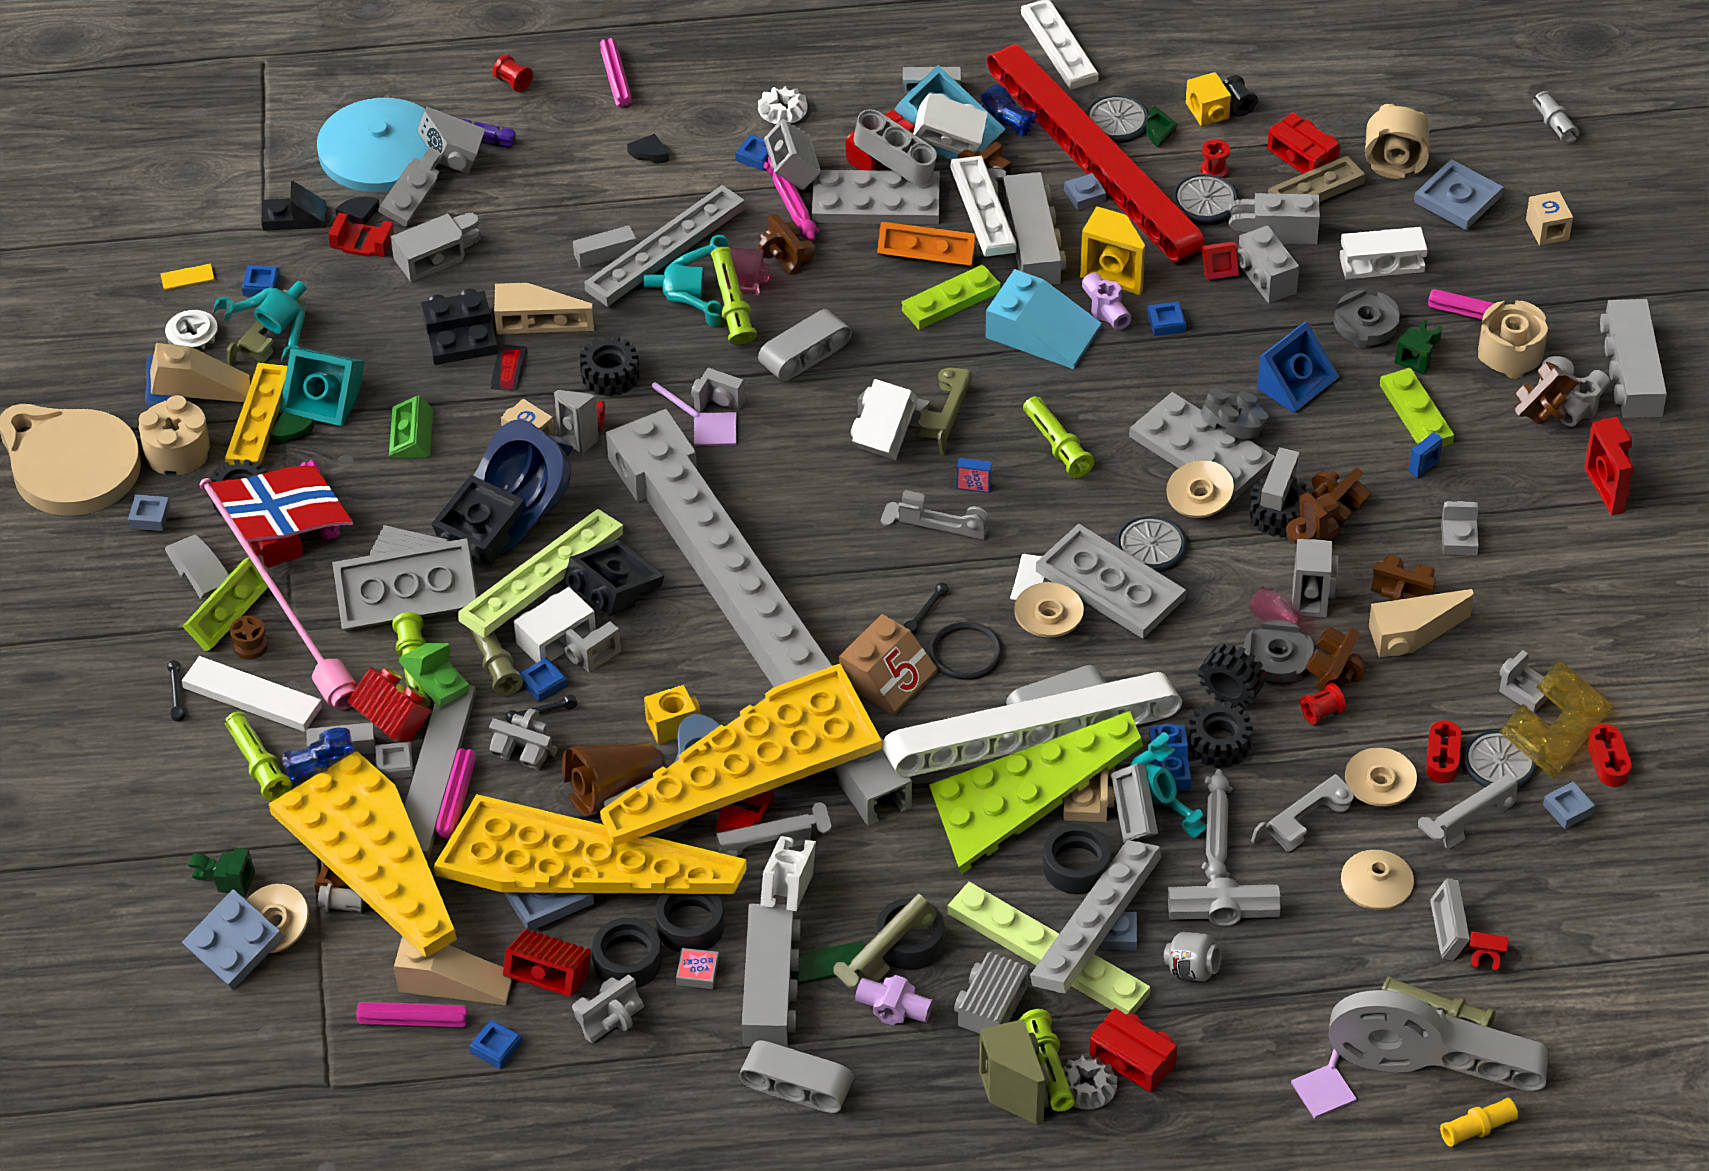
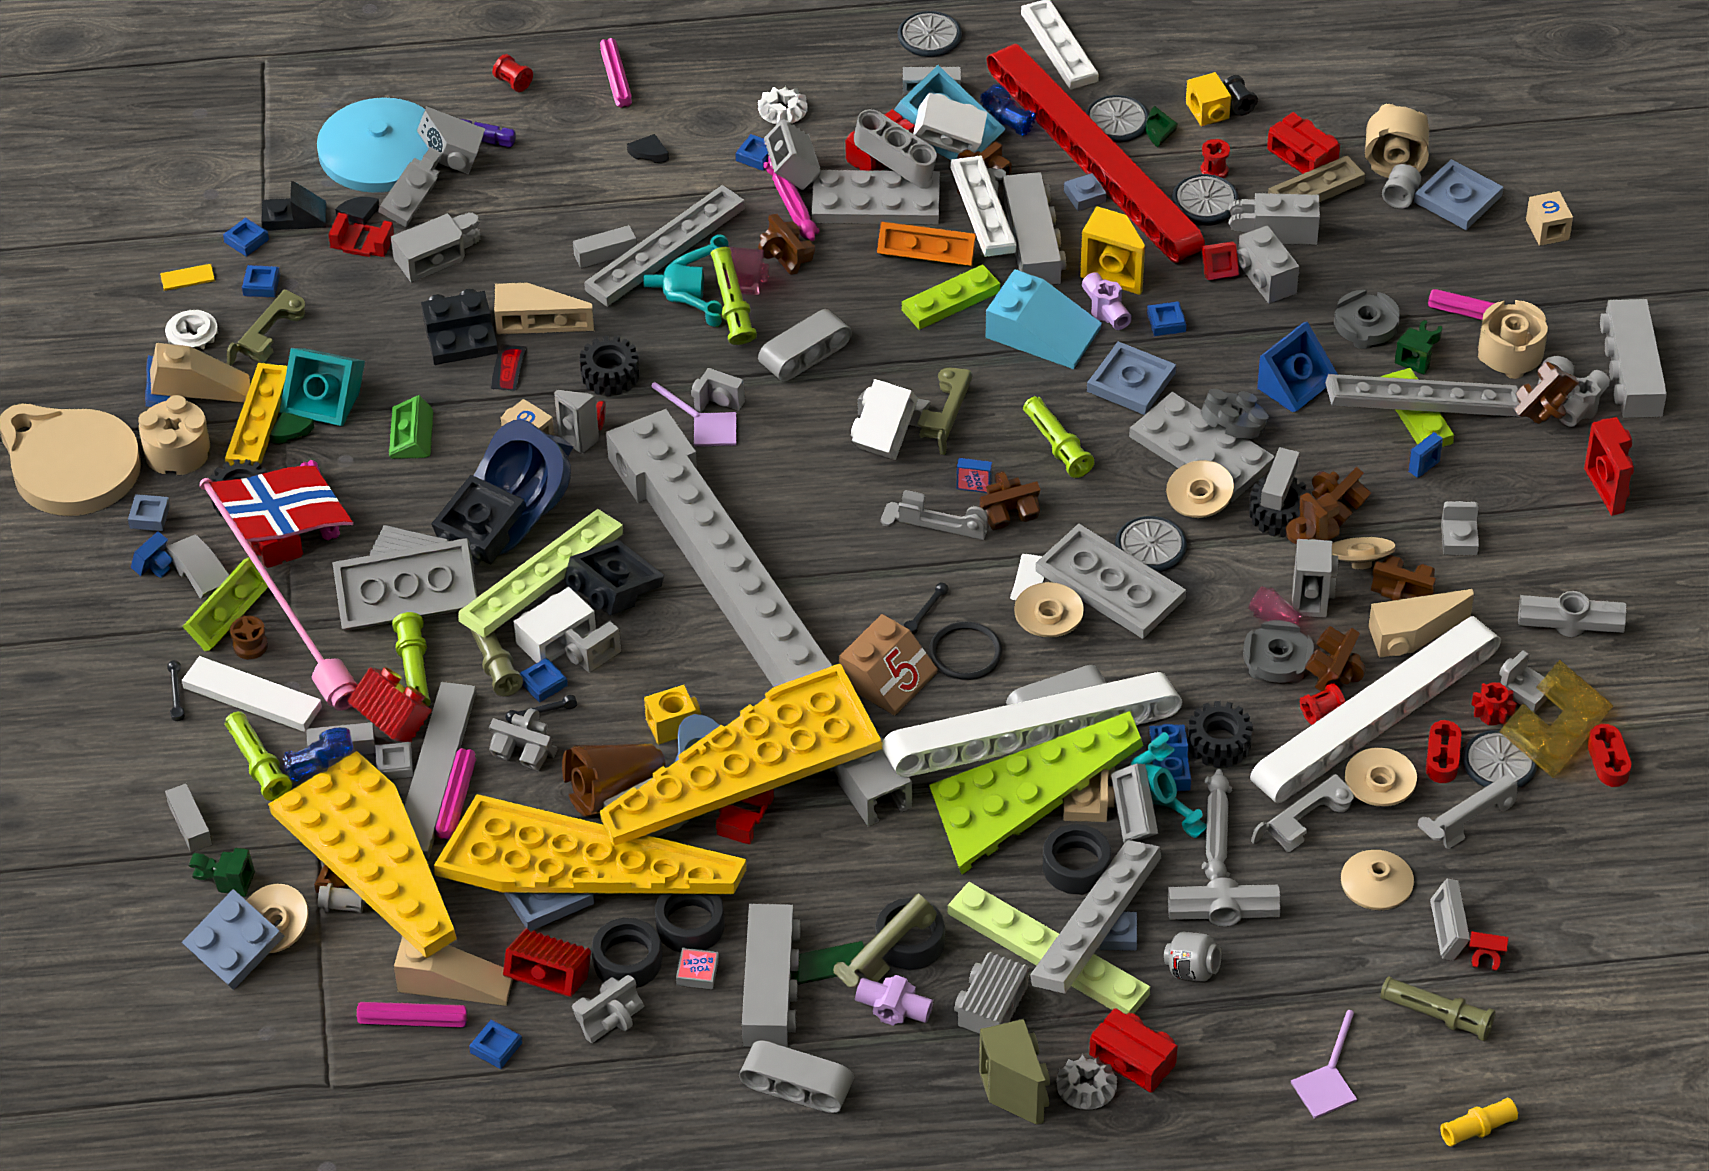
teal piece [213,281,307,361] -> none
bright green slope [399,643,469,708] -> none
light grey piece [716,802,832,857] -> none
white piece [760,836,816,911] -> none
lime pin [1019,1009,1075,1111] -> none
black tyre [1198,643,1267,708] -> none
light grey beam [1329,990,1549,1091] -> none
white piece [1339,227,1427,279] -> none
light grey pin [1533,91,1579,144] -> none
sand blue plate [1543,782,1595,829] -> none
none -> blue tile [131,531,173,578]
none -> light grey piece [165,784,212,852]
none -> blue tile [223,218,269,257]
none -> light grey wheel [898,11,962,57]
none -> reddish brown hips [980,471,1041,531]
none -> sand blue plate [1087,341,1176,415]
none -> white beam [1250,616,1501,803]
none -> light grey tile [1325,374,1520,417]
none -> tan dish [1332,537,1395,569]
none -> light grey wheel [1382,164,1421,208]
none -> red gear [1471,682,1516,726]
none -> light grey piece [1518,591,1626,637]

